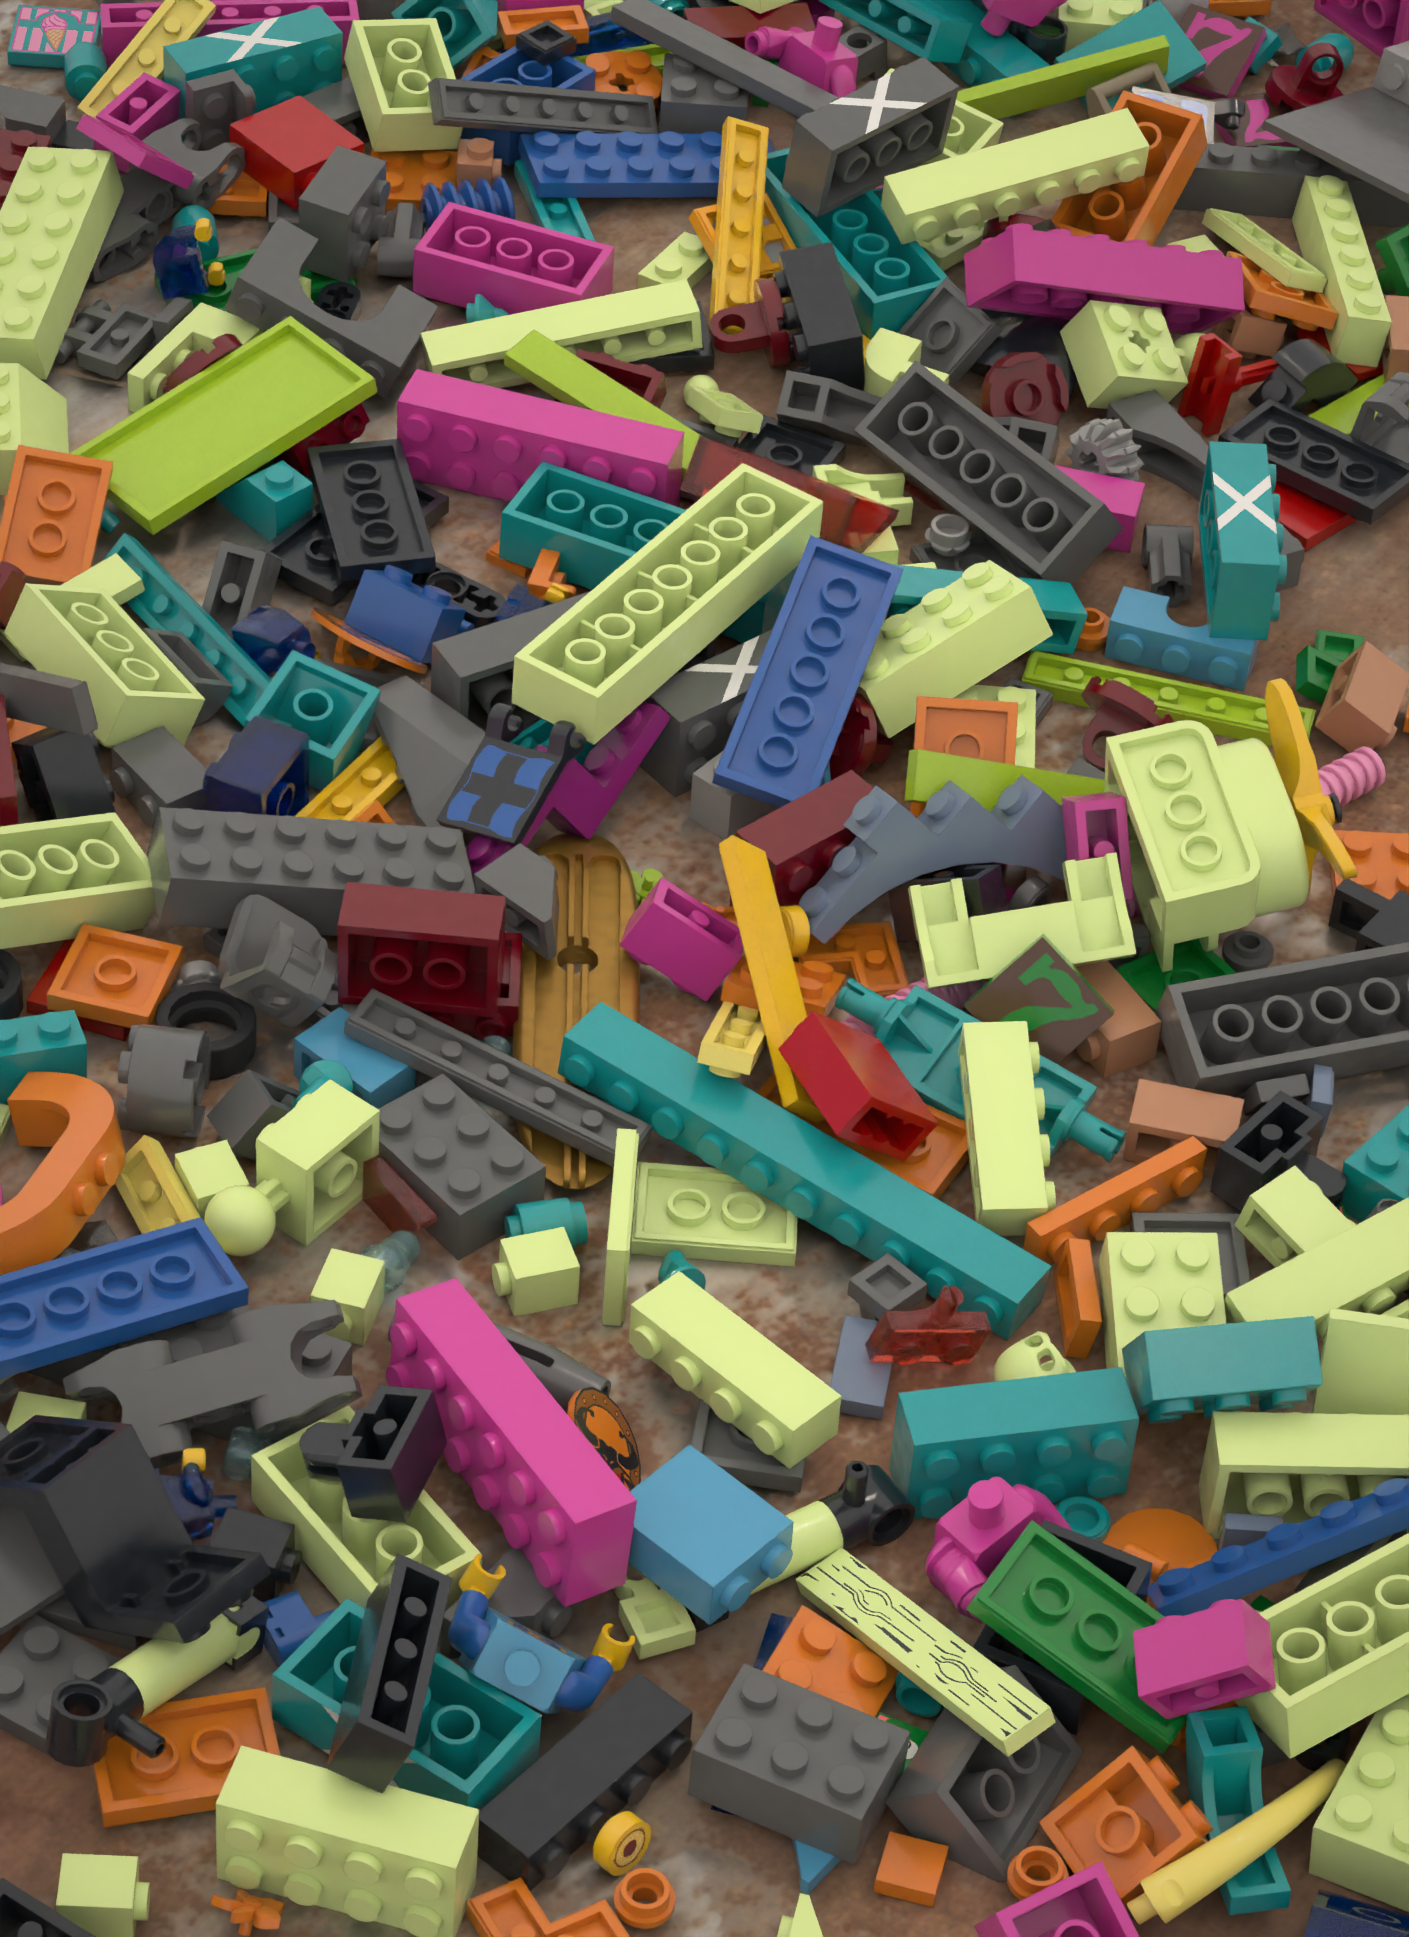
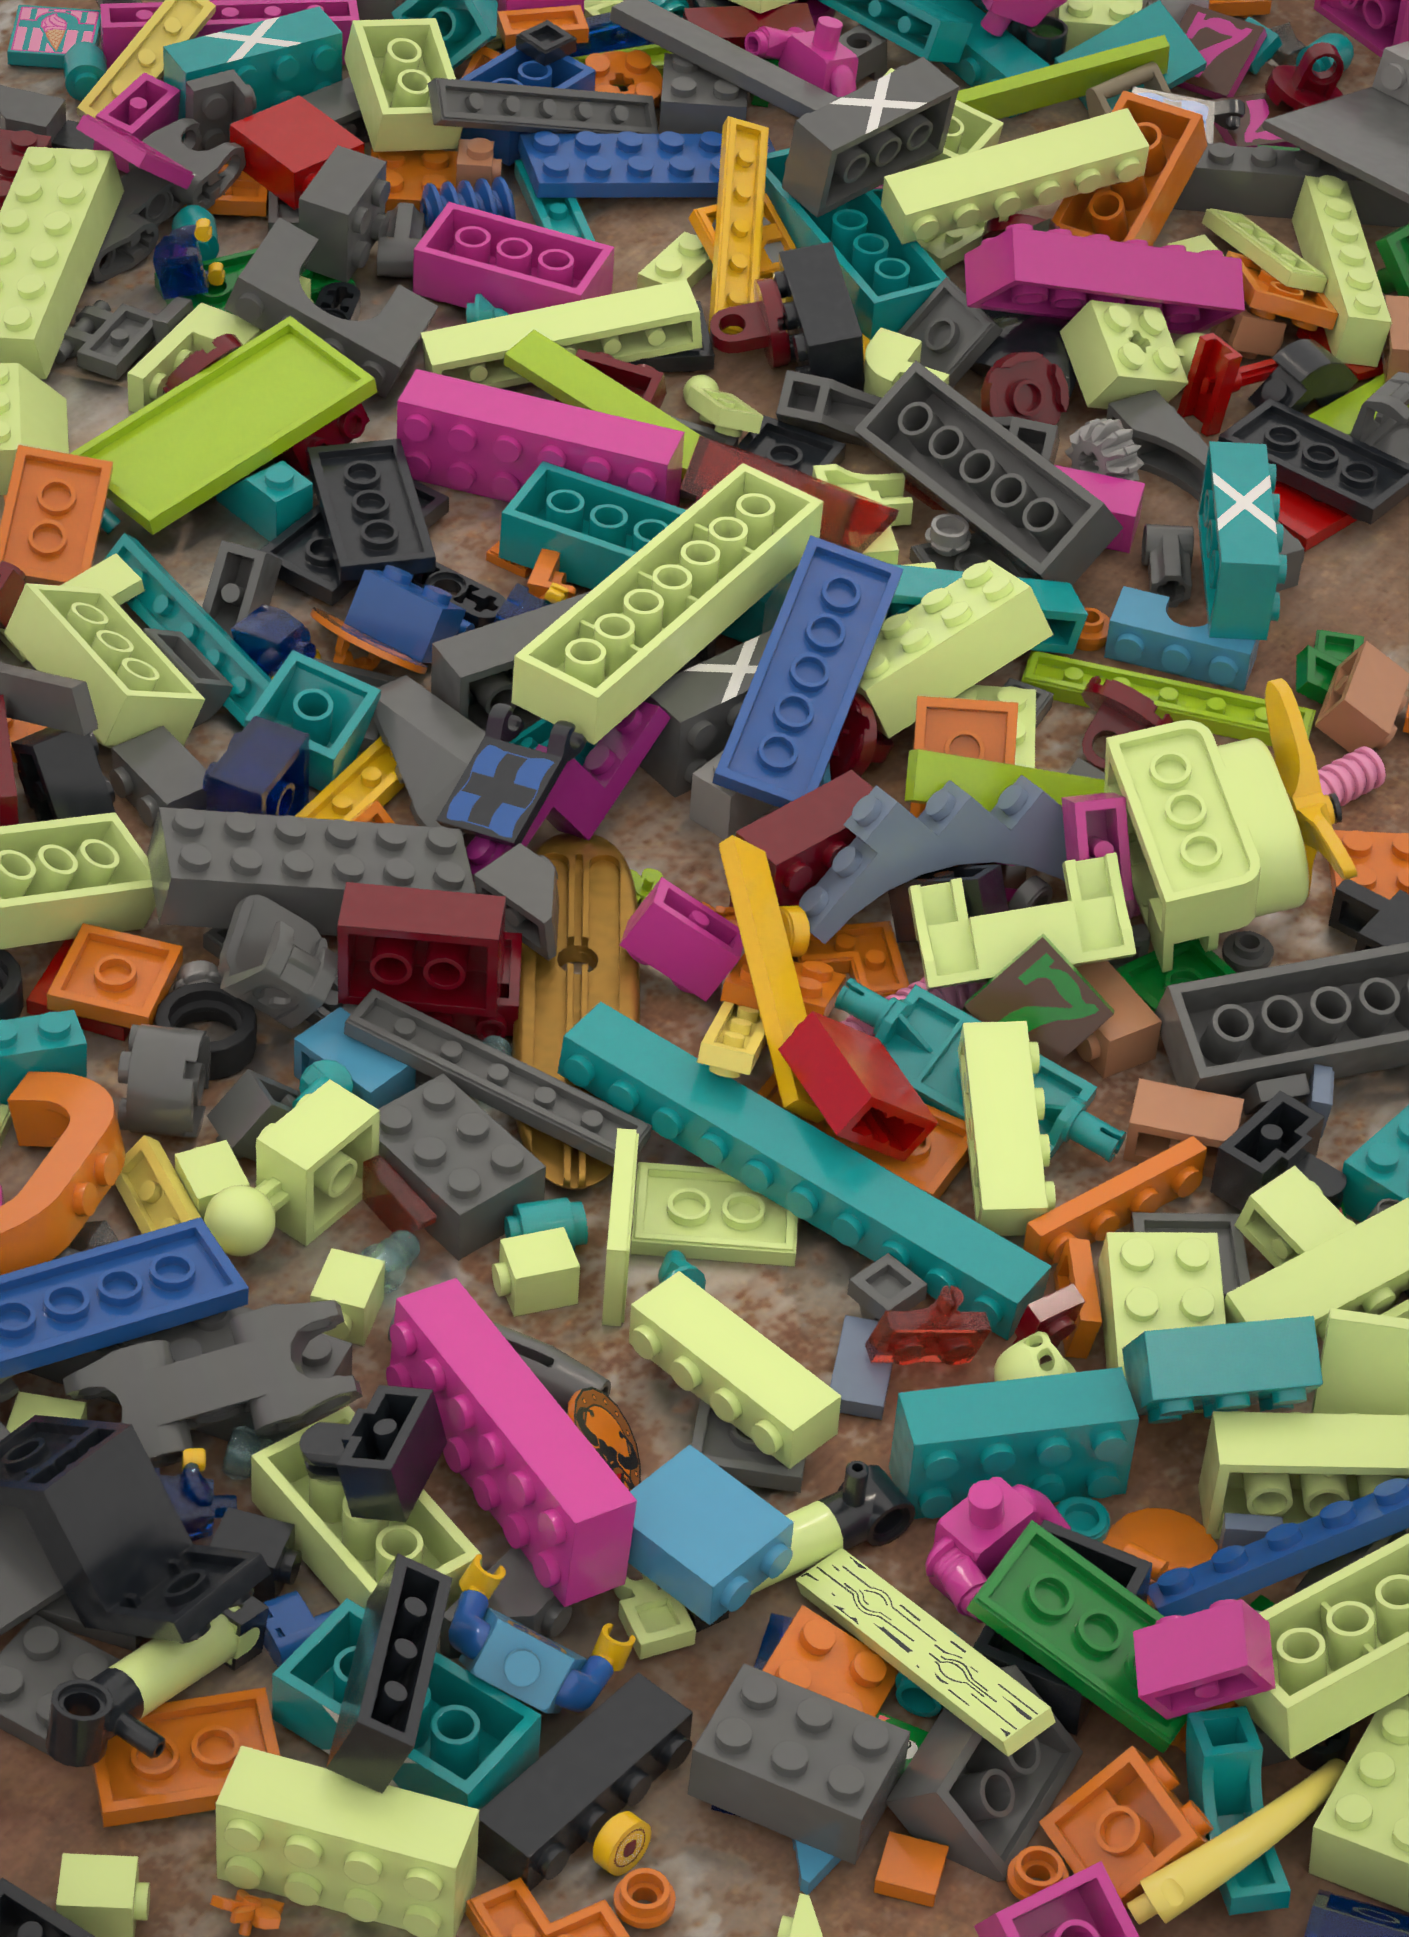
none -> dark red plate [1013,1284,1085,1348]

